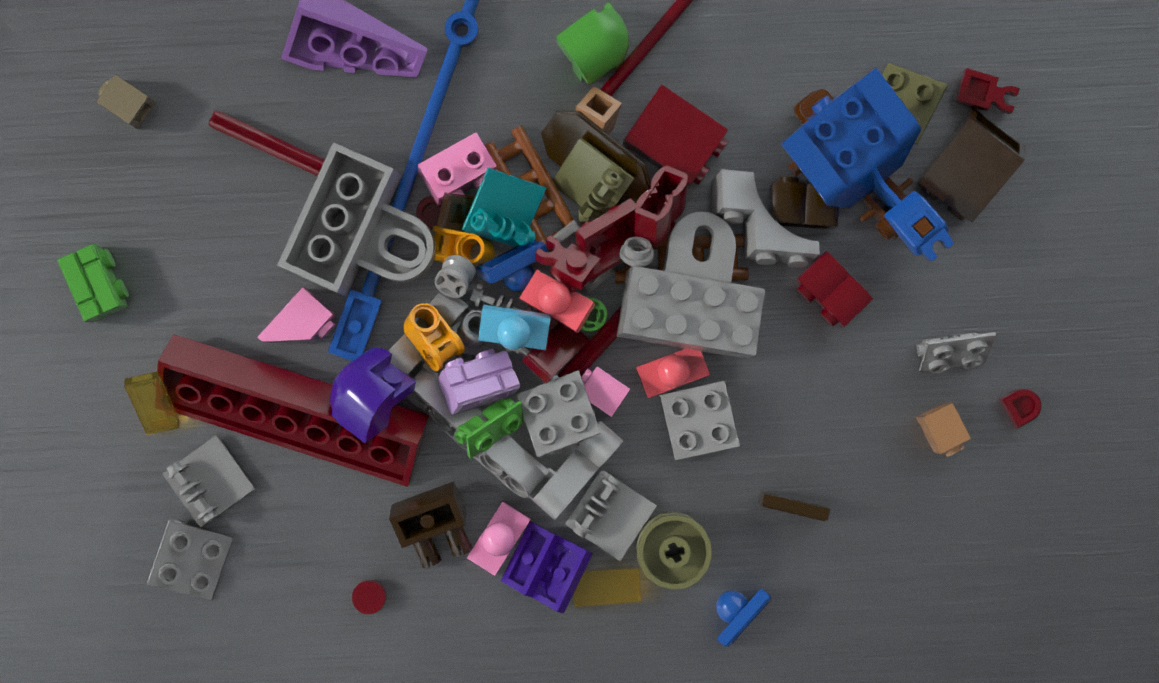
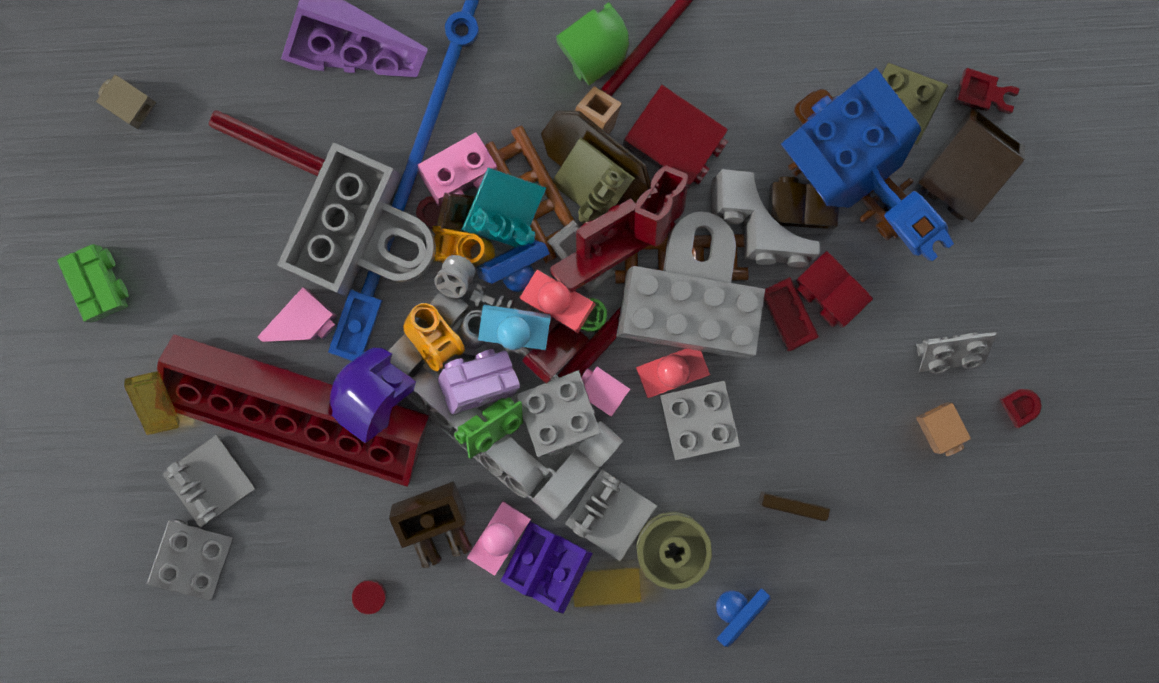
dark red plate [535,235,600,290] -> none
light grey plate [620,237,654,267] -> none
none -> dark red plate [764,277,819,352]

